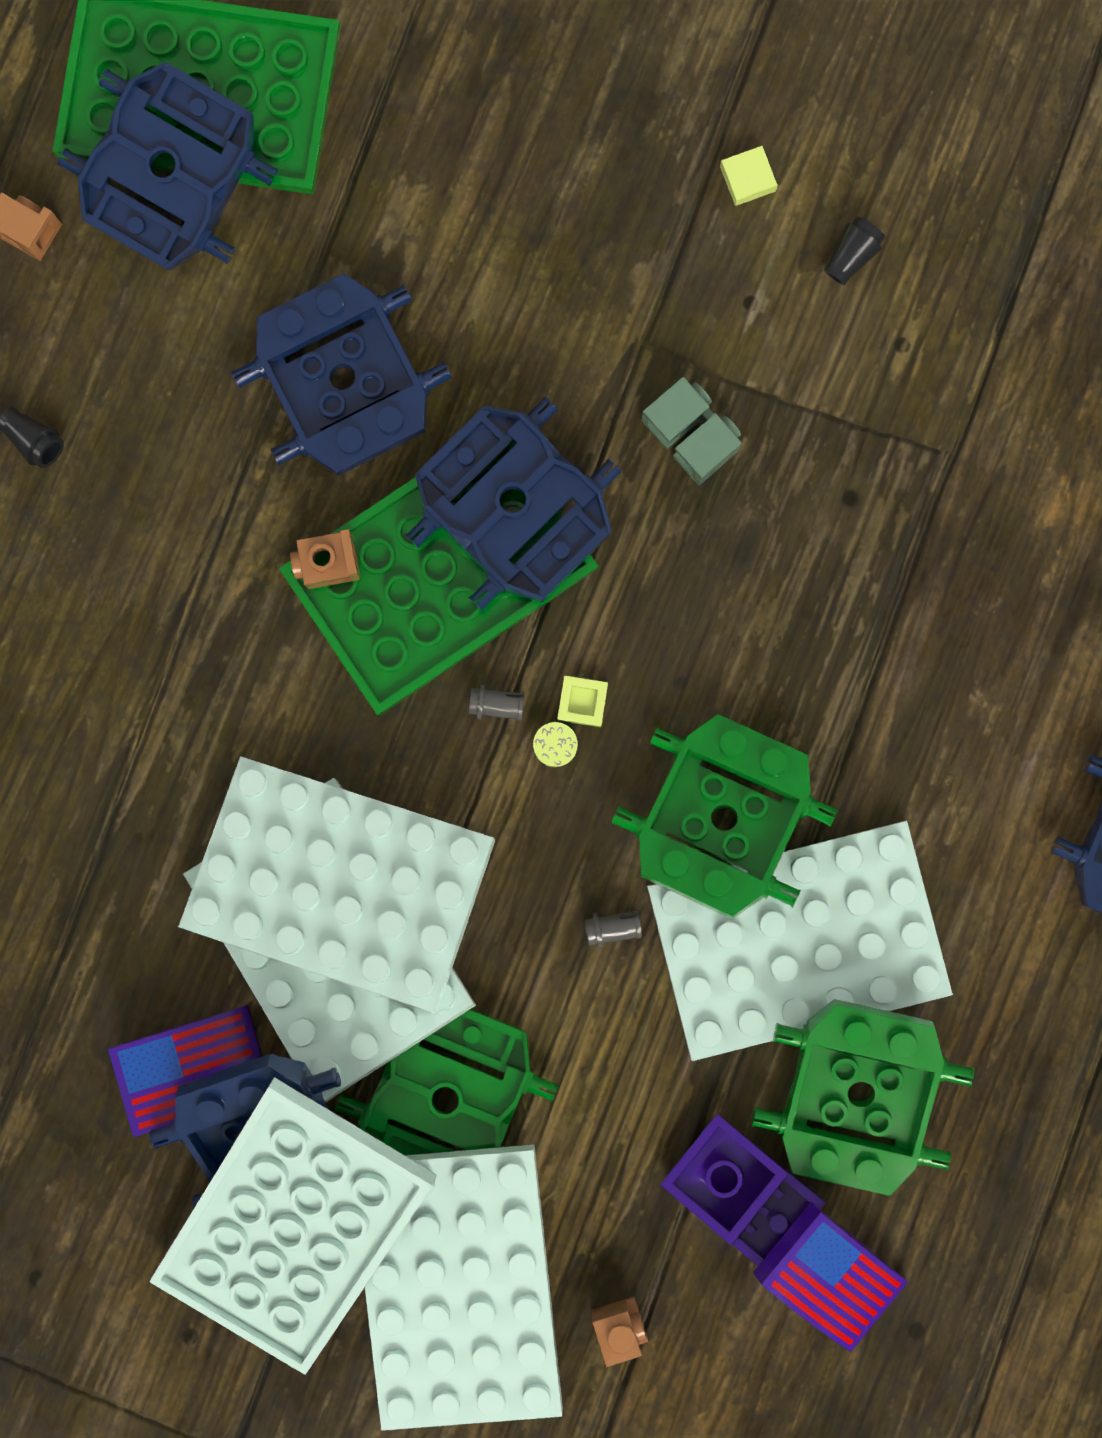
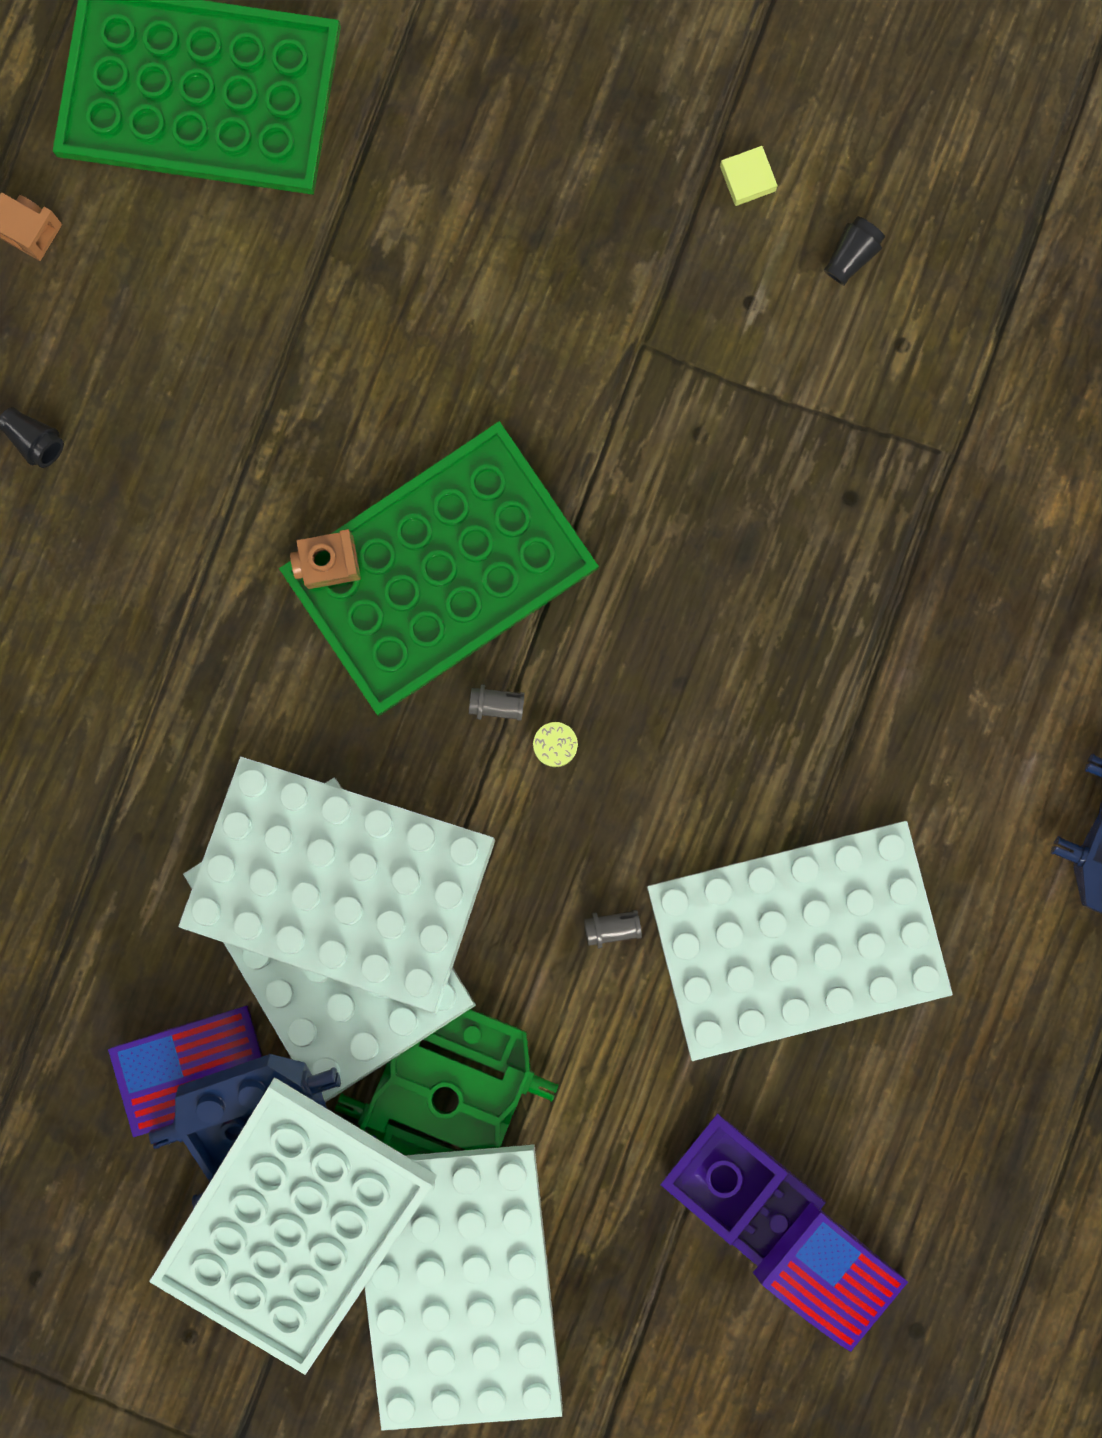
dark blue piece [57,62,278,271] -> none
dark blue piece [231,273,452,476] -> none
dark blue piece [405,397,621,611] -> none
yellowish green tile [557,676,608,727] -> none
medium nougat brick [592,1296,648,1367] -> none
green piece [612,714,838,919] -> none
sand green piece [641,377,742,486] -> none
green piece [751,999,974,1196] -> none

